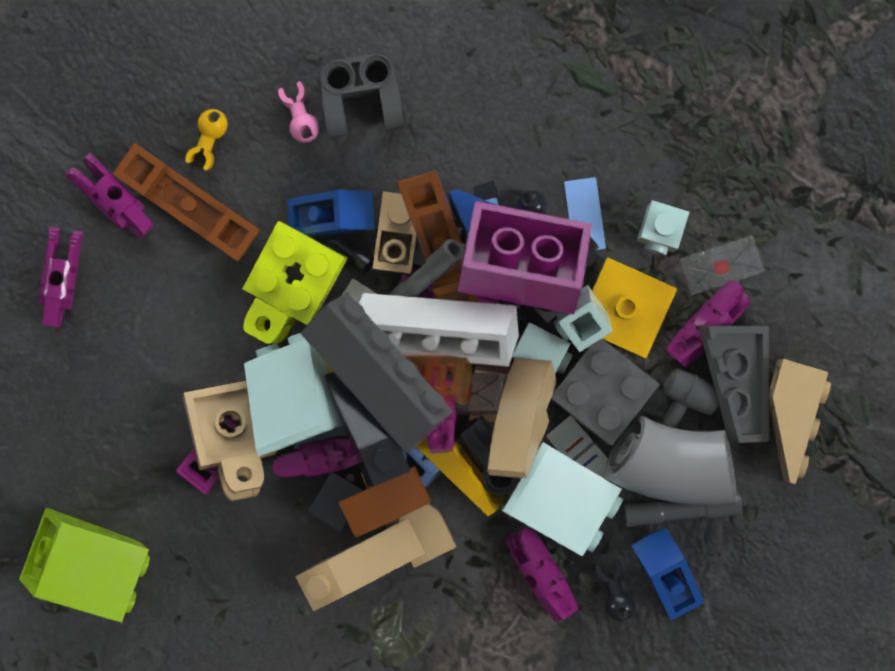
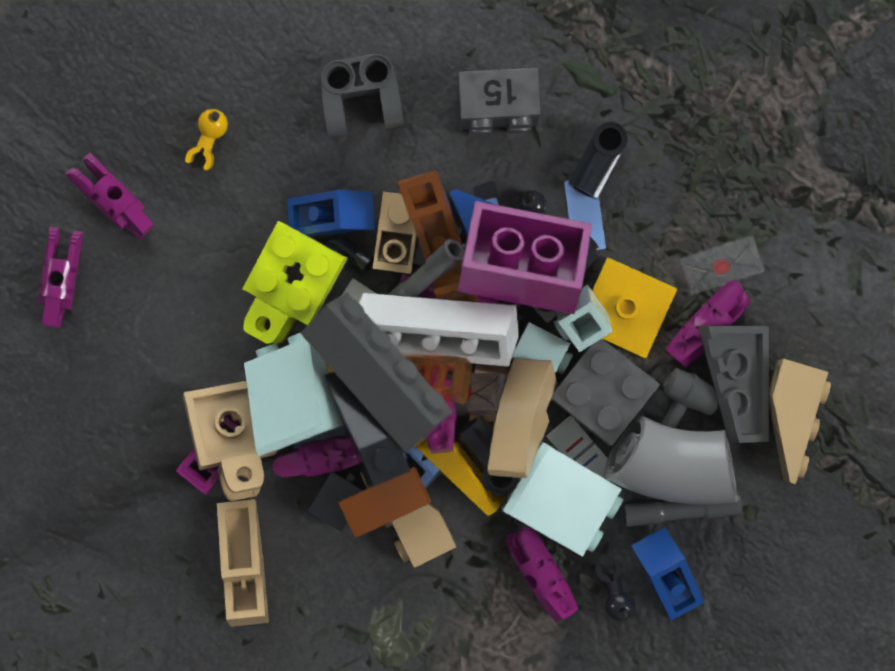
lime slope [19,508,150,623] -> none
dark orange slope [113,143,261,262] -> none
bright pink arm [278,82,320,143] -> none
tan slope [296,518,425,611] -> none
light aqua brick [637,200,689,256] -> none
none -> tan slope [217,499,269,627]
none -> flat silver brick [459,68,540,136]
none -> black piece [567,121,628,200]

